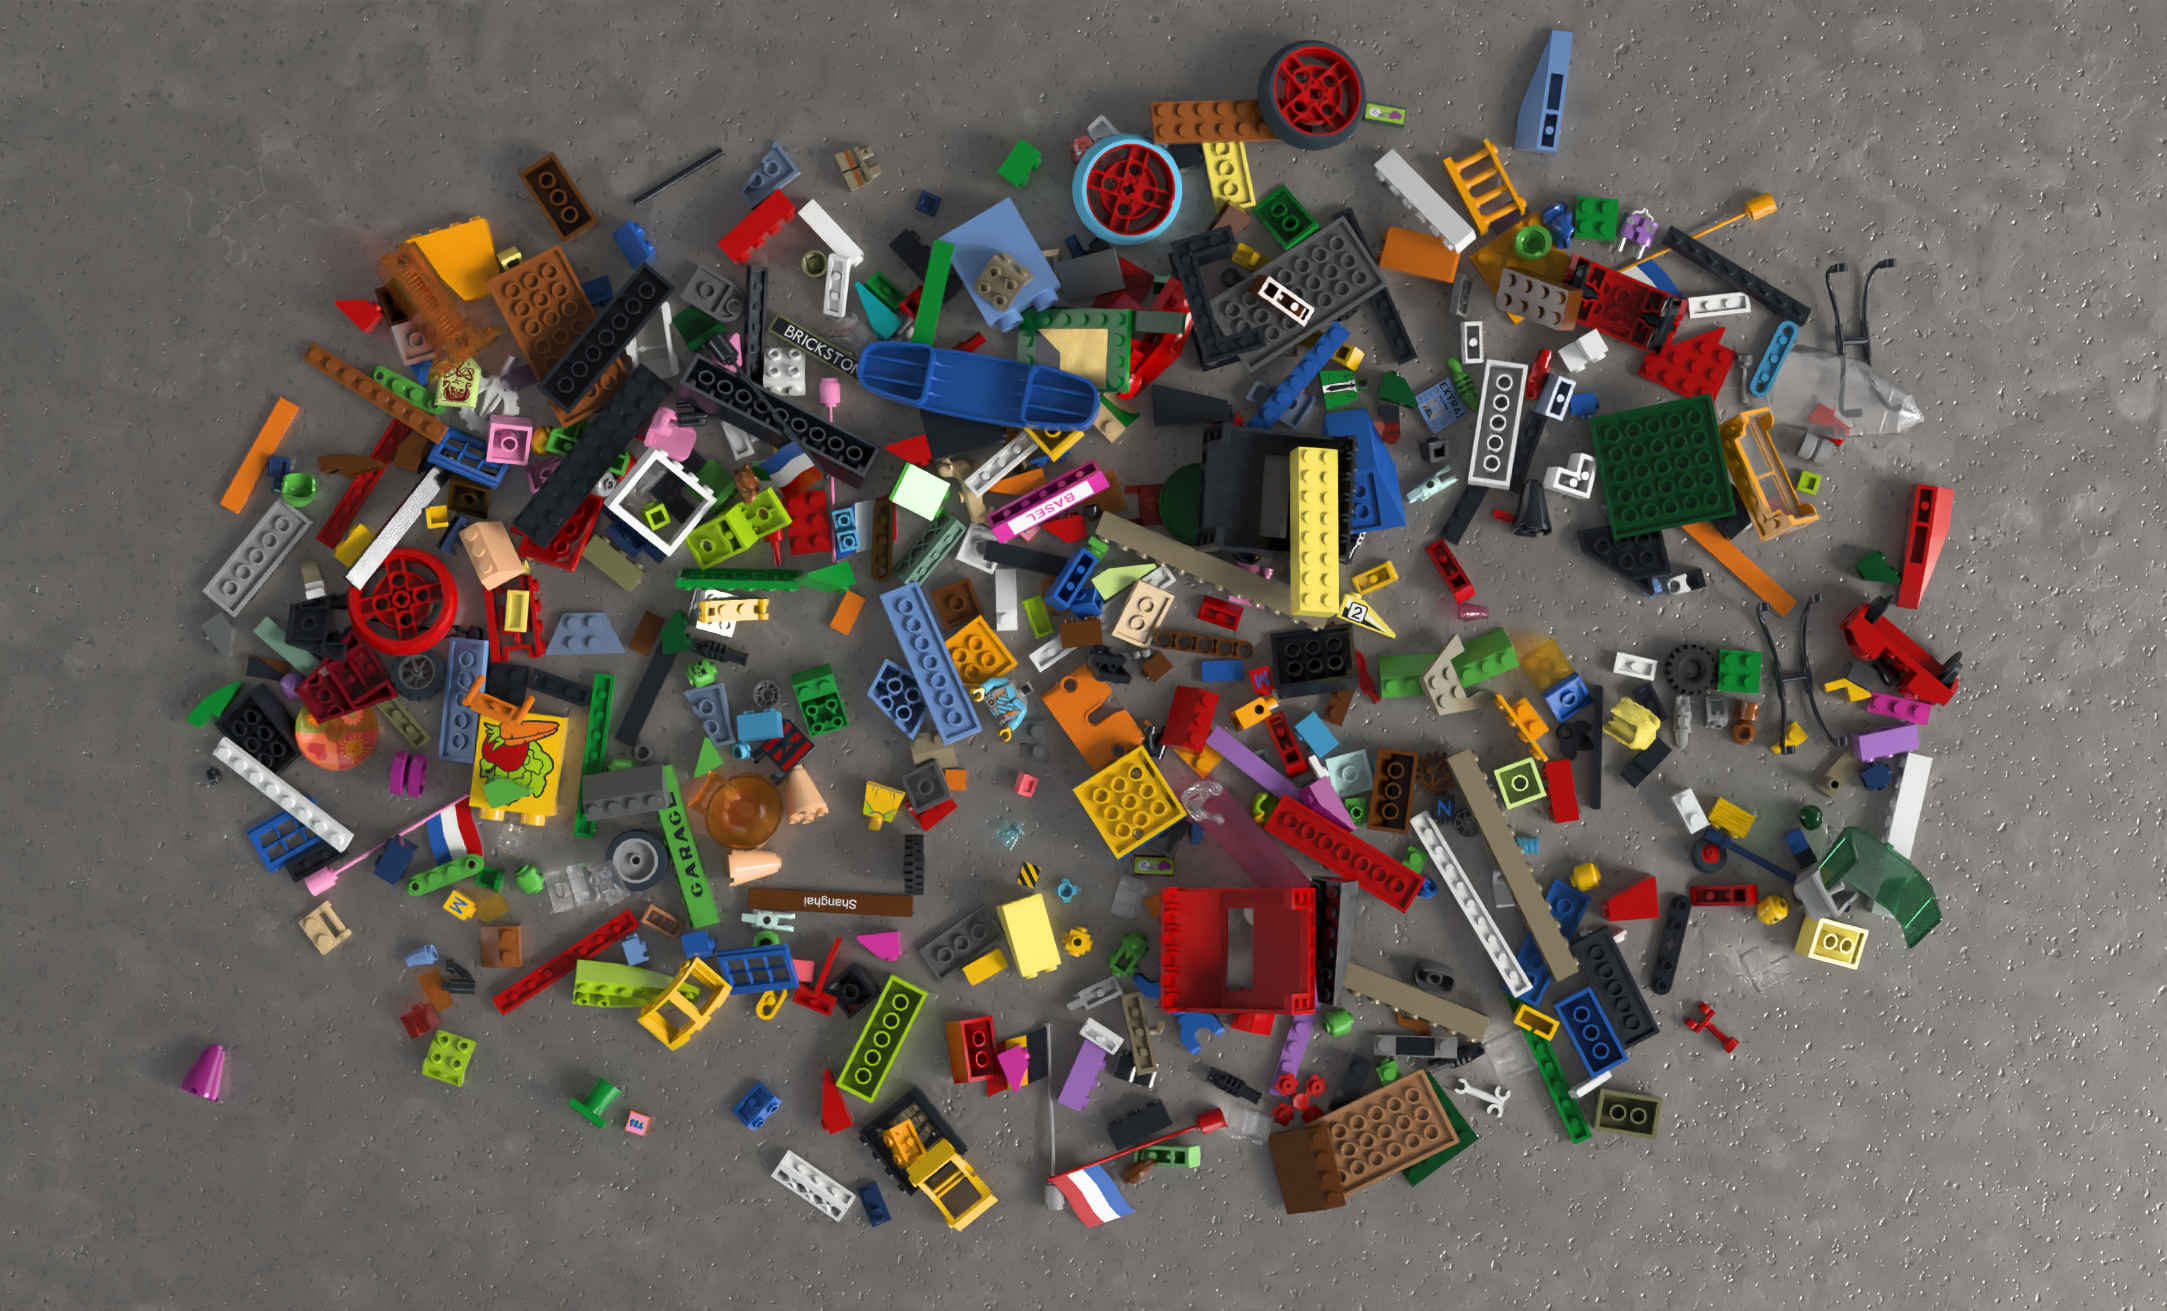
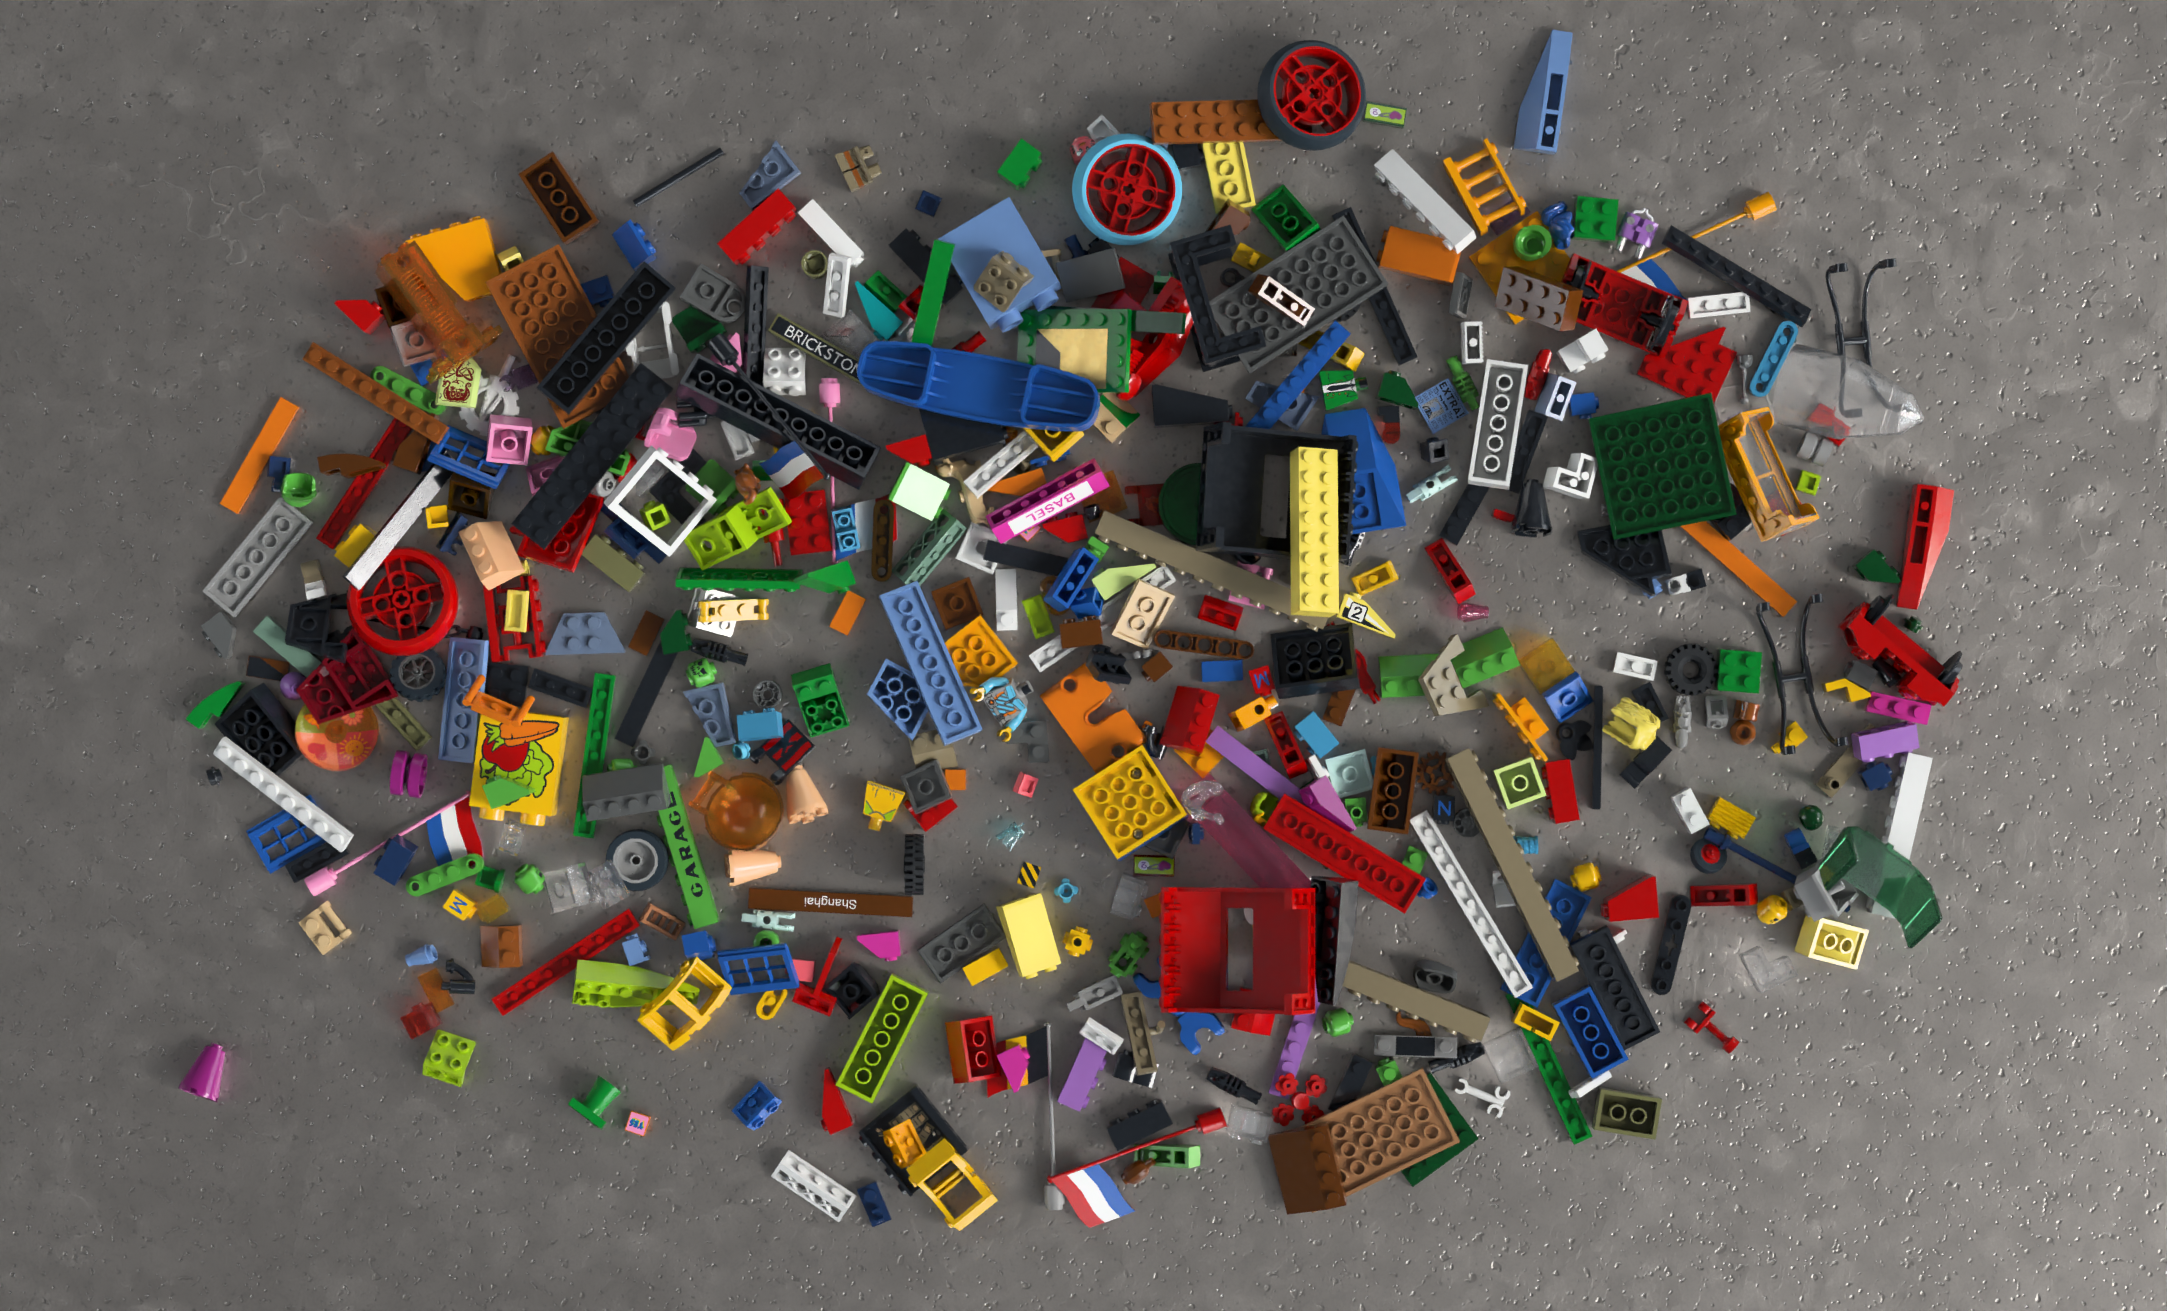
none -> dark green plate [1903,615,1924,633]

